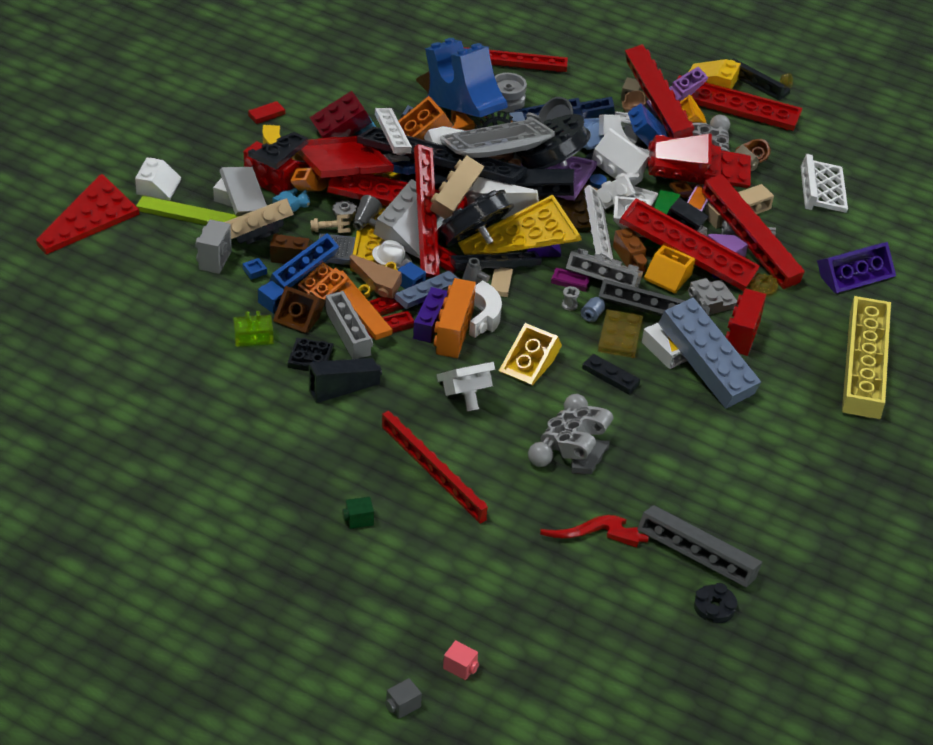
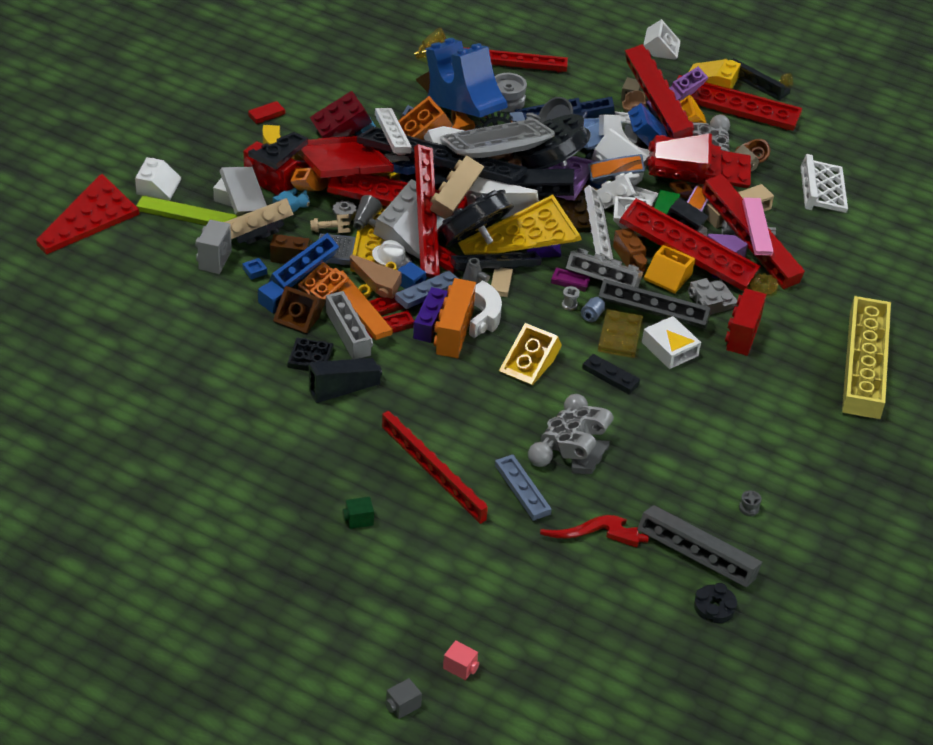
clear neon green brick [233,311,274,346] -> none
white brick [437,362,495,411] -> none
sand blue brick [658,297,761,409] -> none
dark purple slope [817,242,896,293] -> none
none -> clear yellow bracket [414,28,447,59]
none -> sand blue plate [495,454,552,521]
none -> slope [588,154,646,183]
none -> white slope [644,19,680,60]
none -> dark grey wheel [739,490,762,516]
none -> bright pink tile [742,198,774,256]

